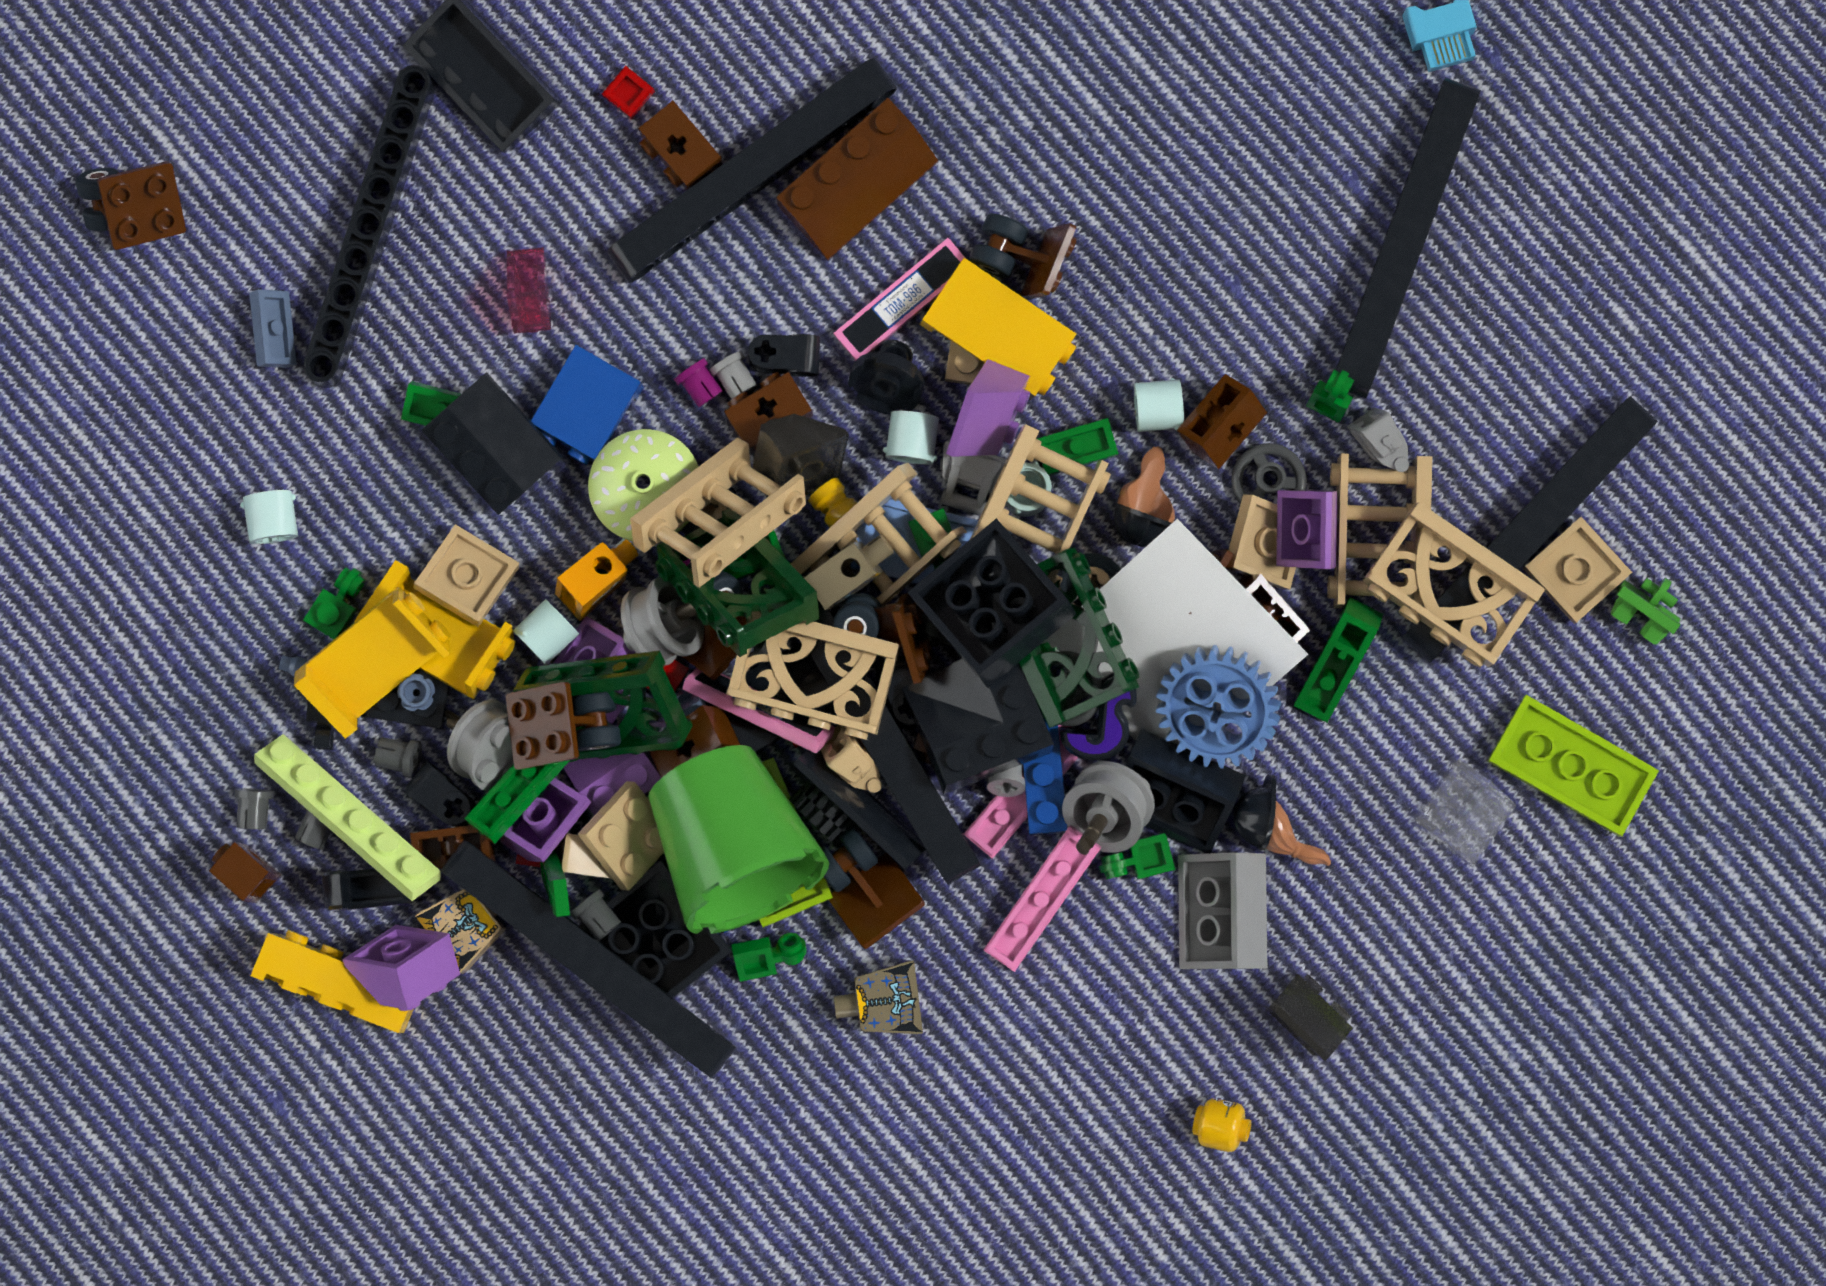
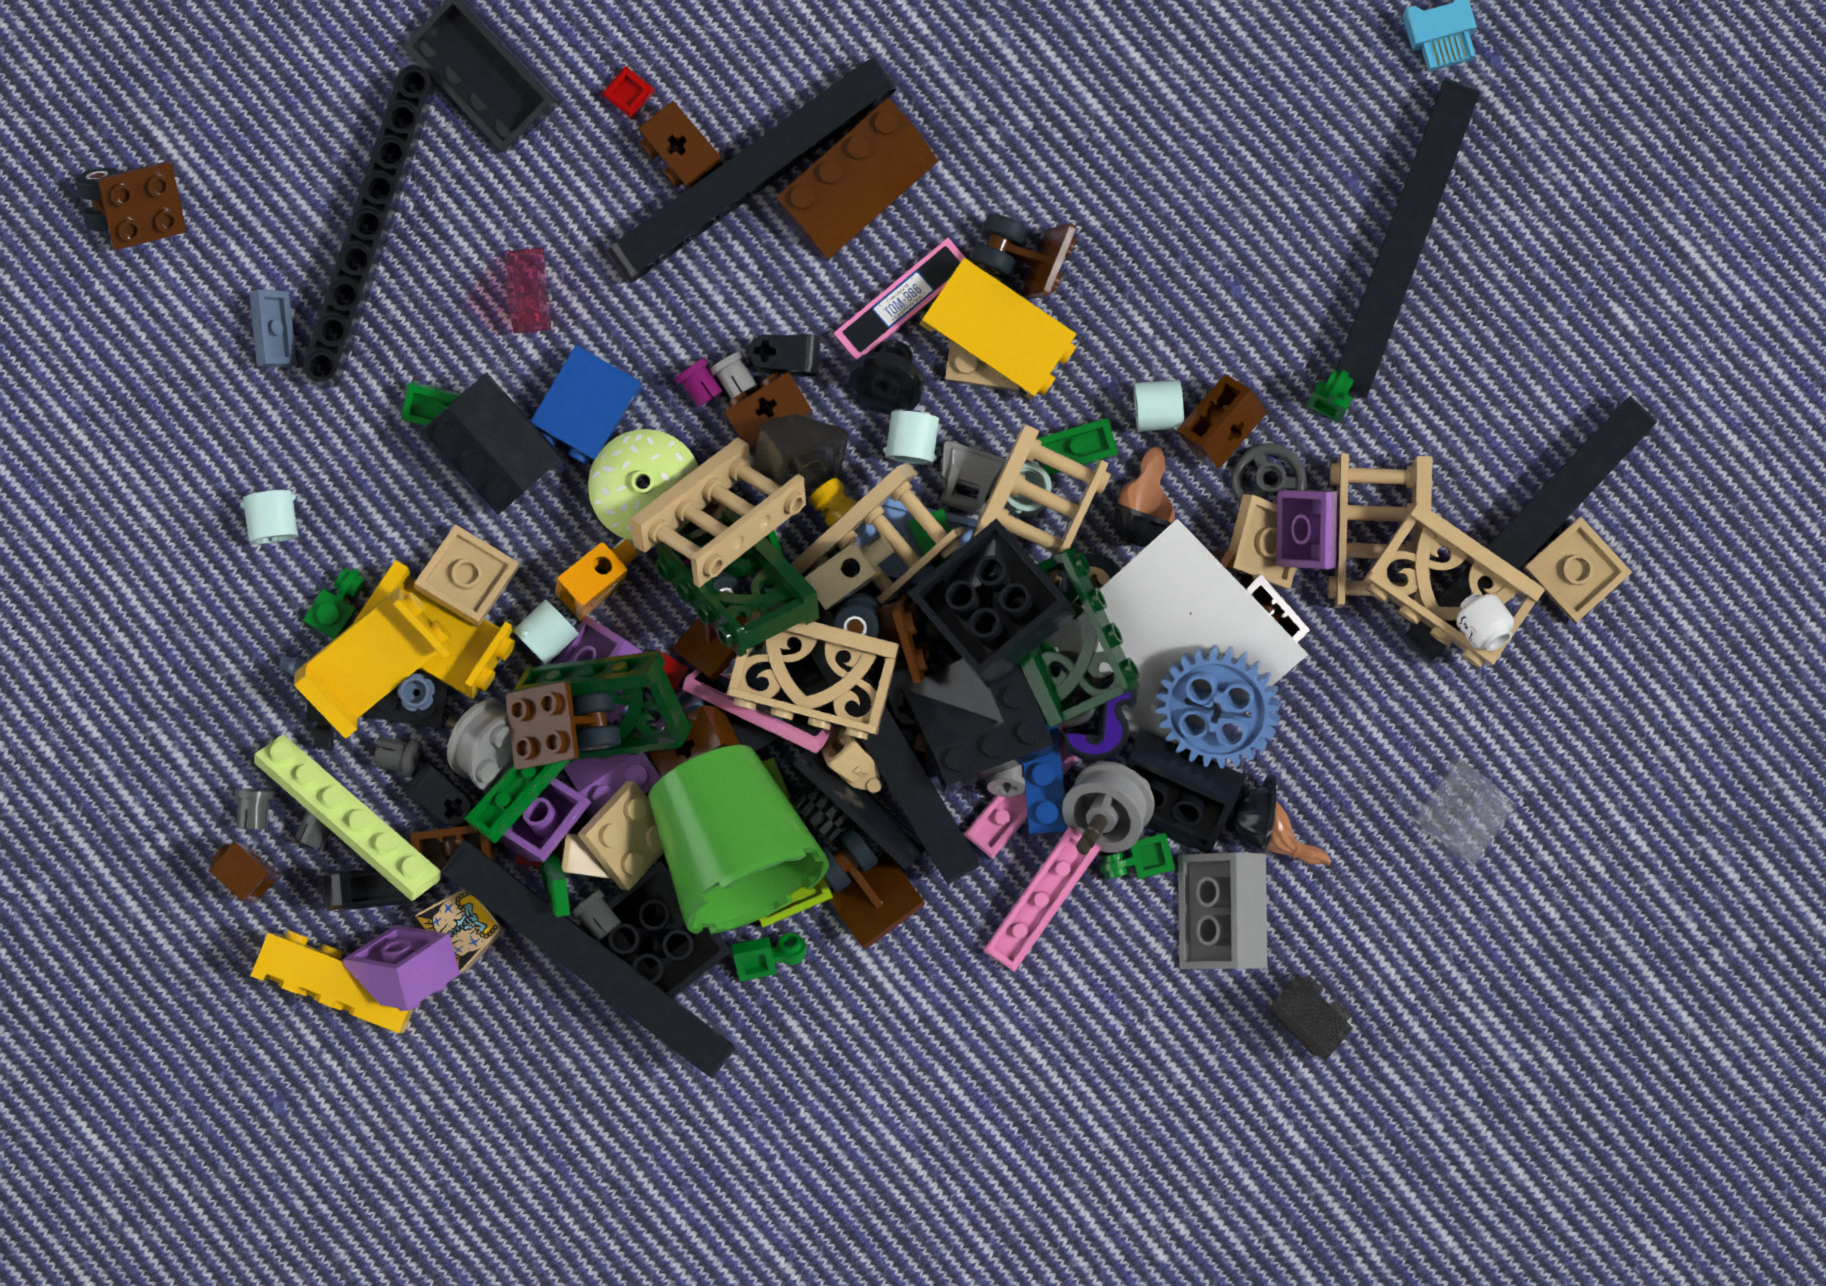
light grey wheel [621,577,704,667] -> none
dark tan torso [834,961,923,1034] -> none
medium lavender slope [946,359,1031,457] -> none
yellow head [1192,1098,1252,1152] -> none
green slope [1294,597,1384,723] -> none
light grey piece [1347,407,1409,472] -> none
lime plate [1487,695,1659,837] -> none
bright green hips [1610,578,1681,645] -> none
none -> white head [1457,593,1514,652]

